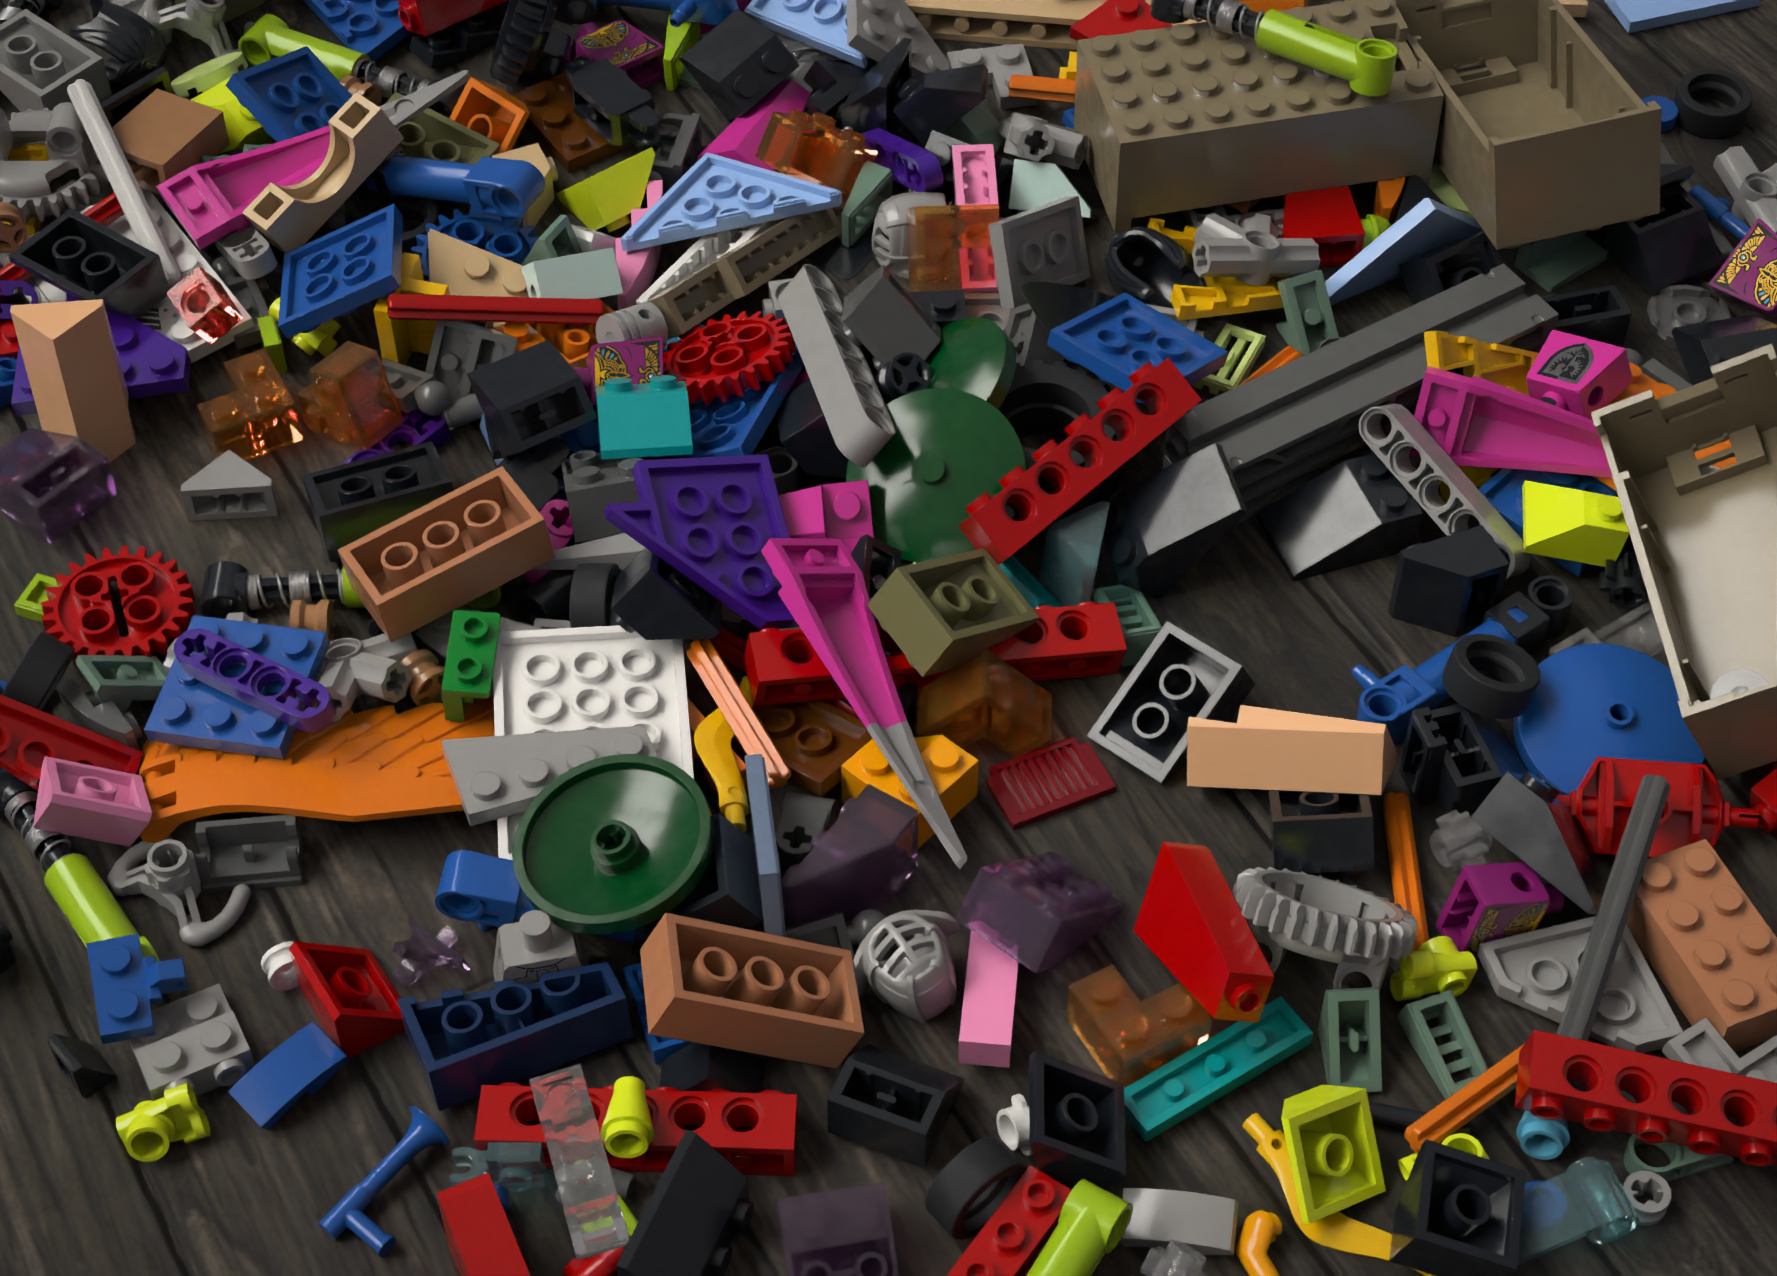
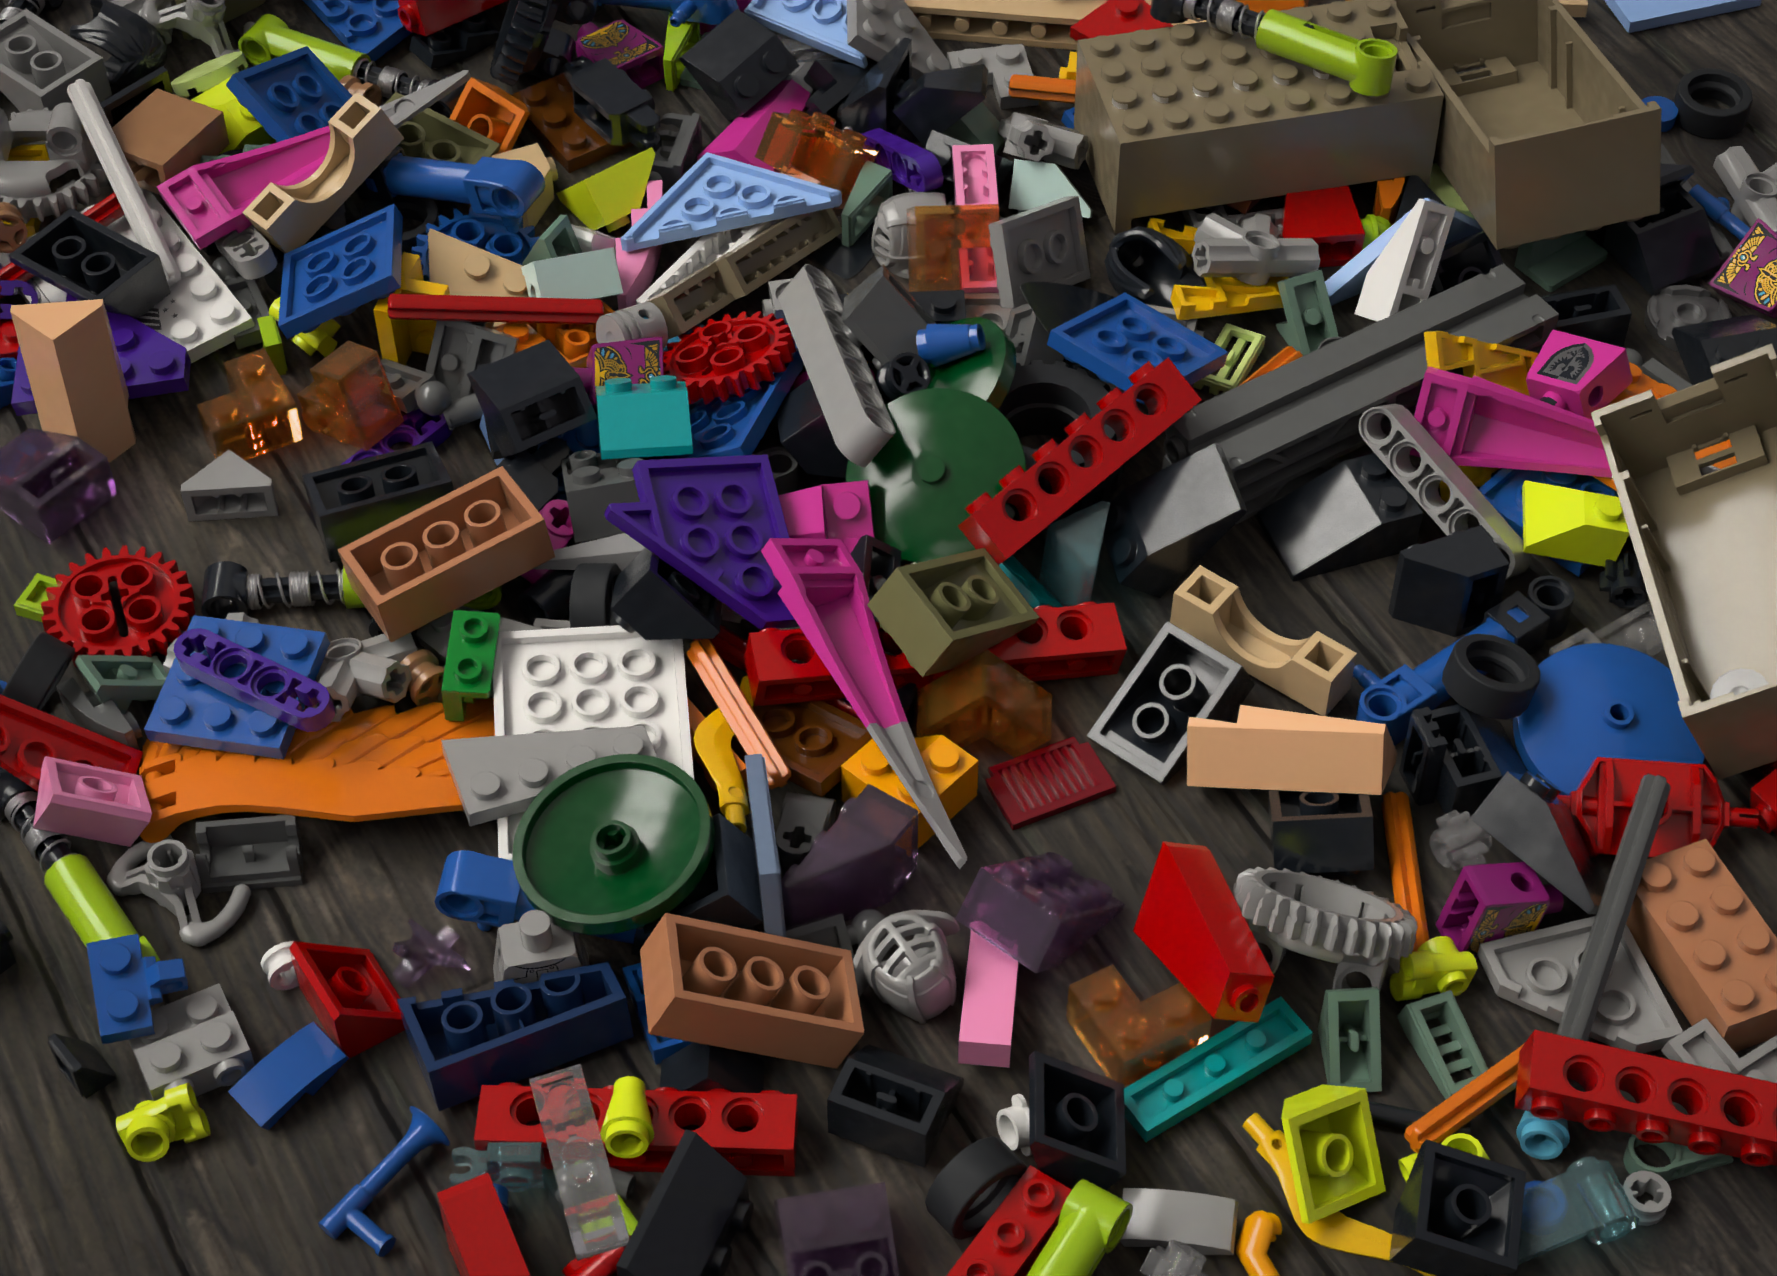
clear red brick [166,266,244,344] -> none
medium nougat wheel [289,600,335,642] -> none
sand green slope [1093,585,1162,666] -> none
none -> blue cone [916,323,986,367]
none -> tan arch [1170,565,1357,716]
none -> white slope [1354,199,1456,322]

